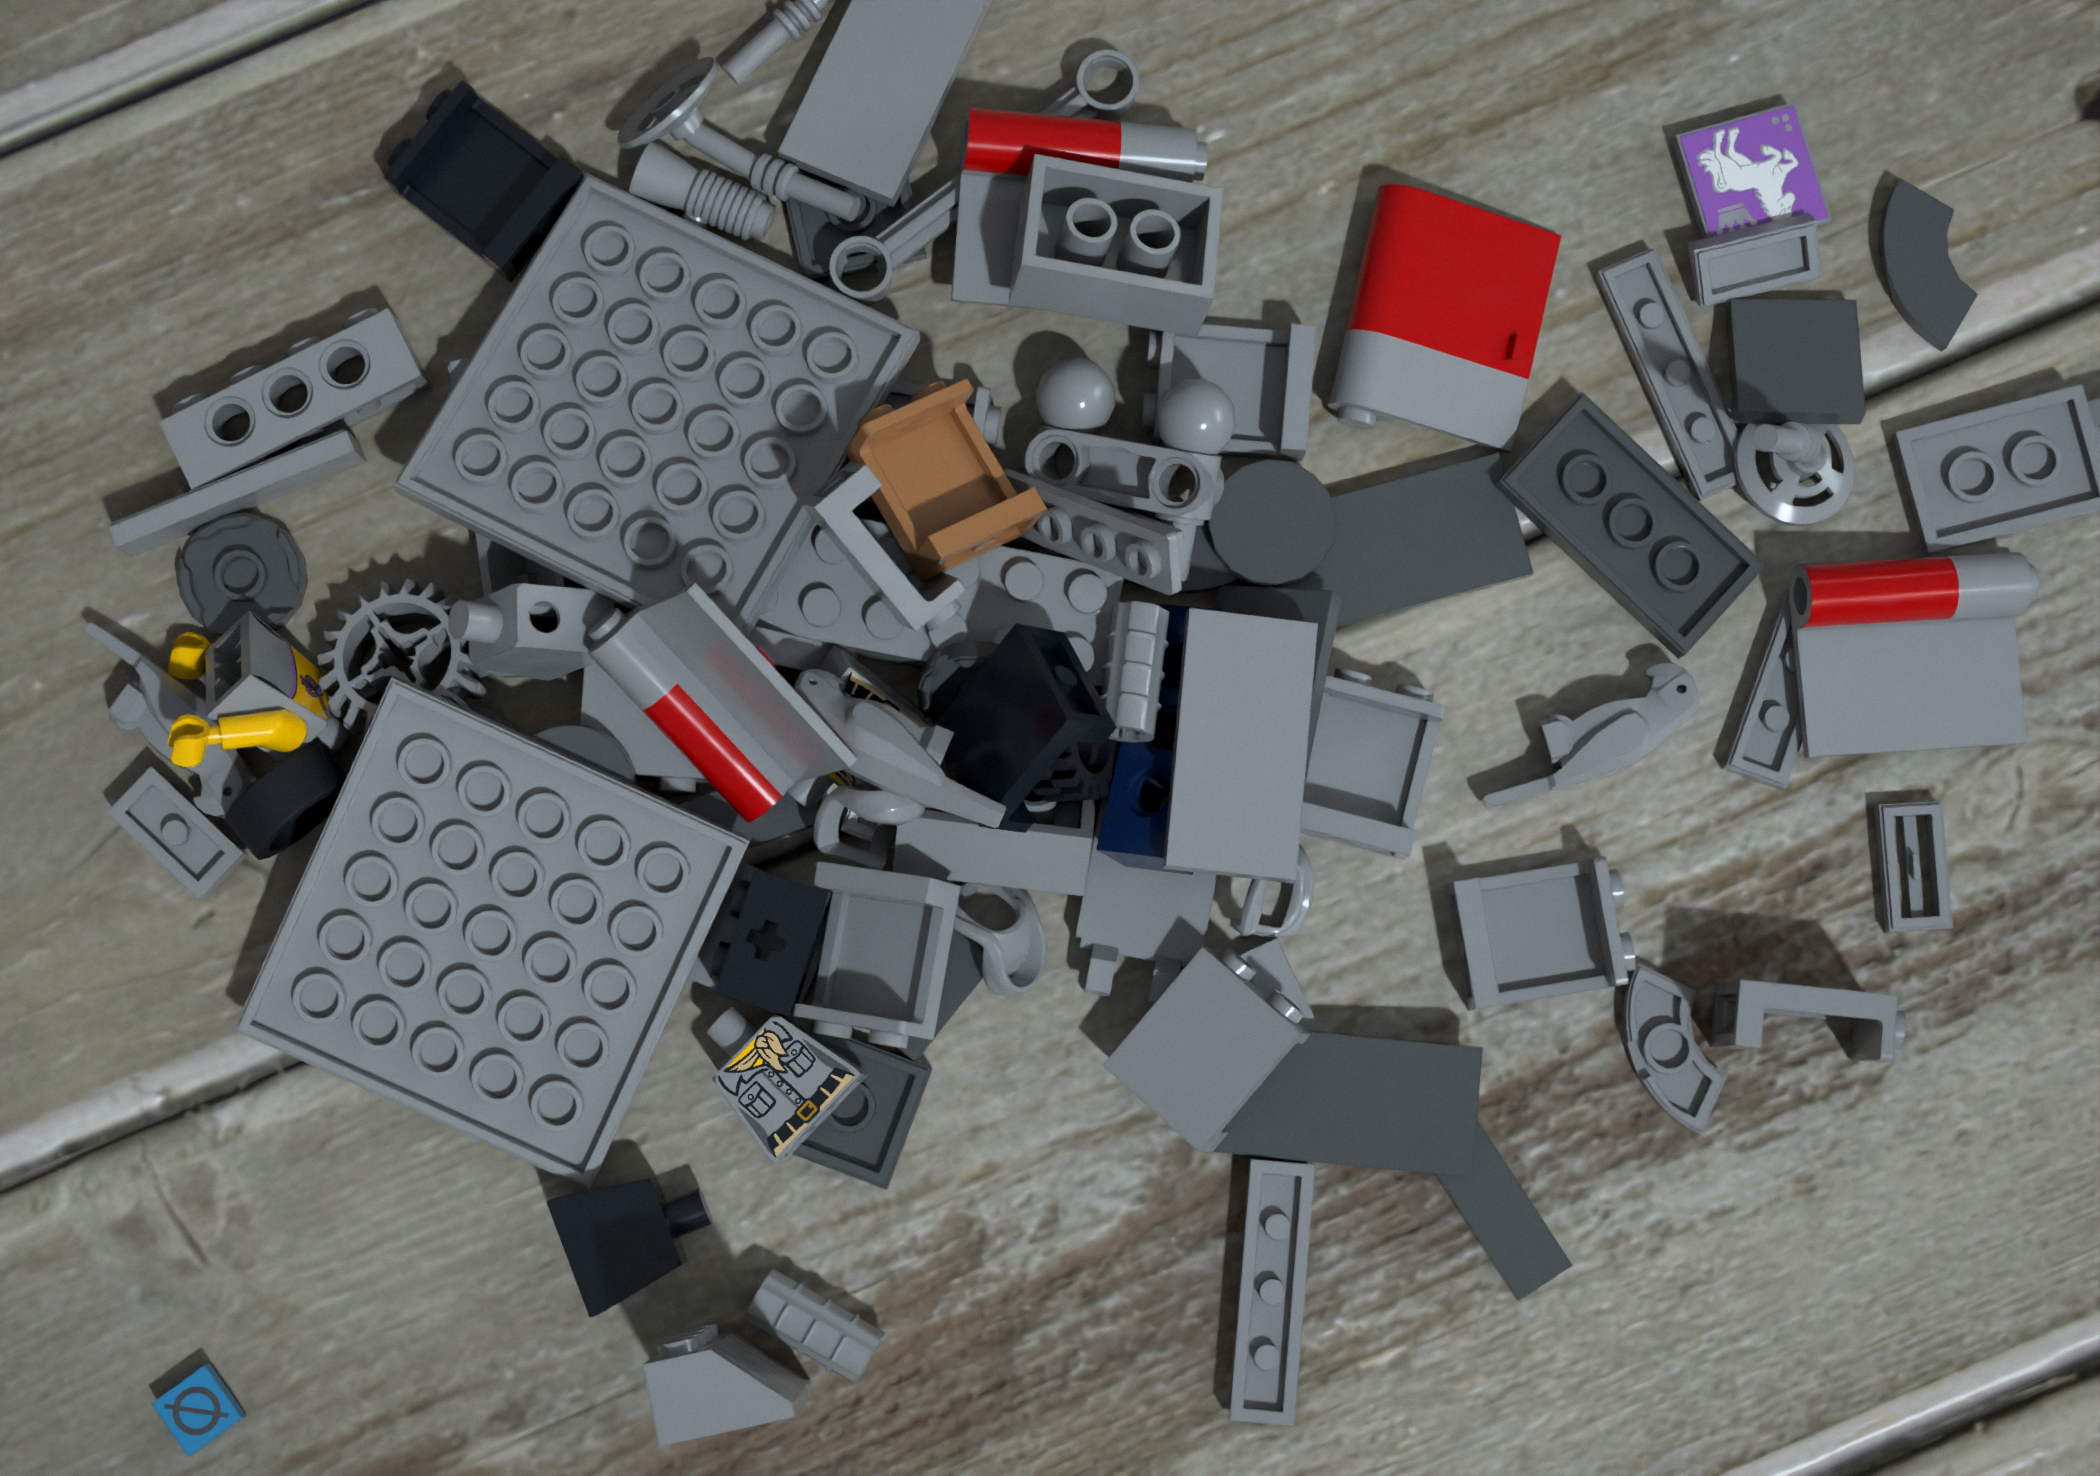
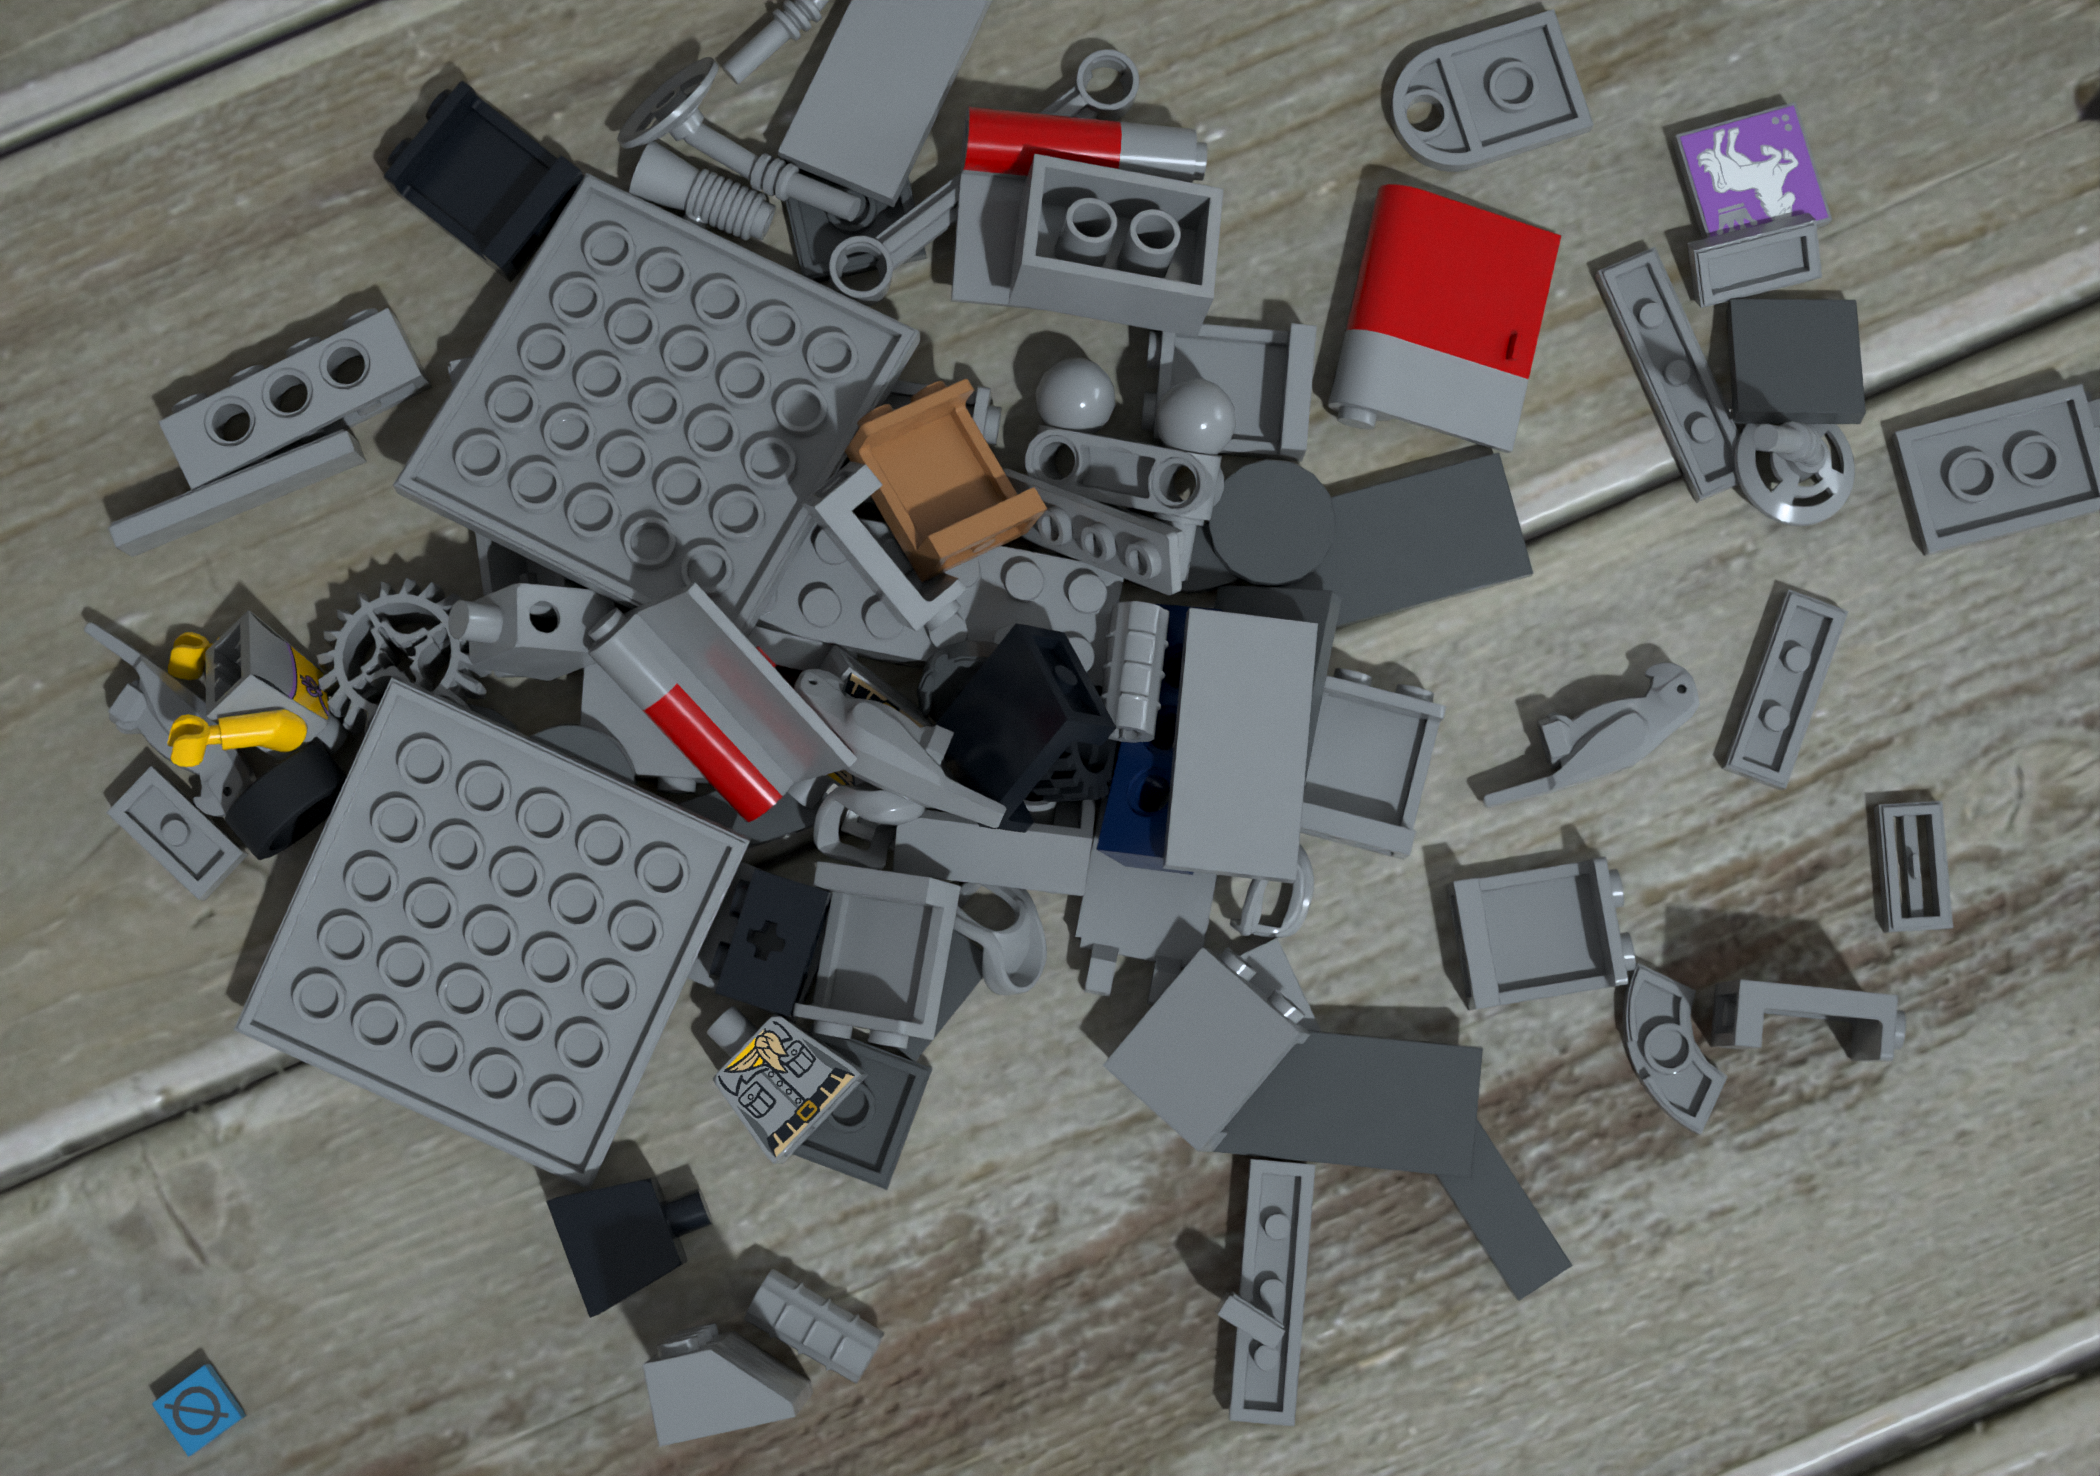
dark grey tile [177,513,308,636] -> none
dark grey tile [1494,392,1767,659] -> none
light grey door [1789,552,2039,758] -> none
dark grey tile [1879,178,1978,352] -> none
none -> light grey tile [1214,1291,1286,1351]
none -> light grey tile [1390,9,1594,172]

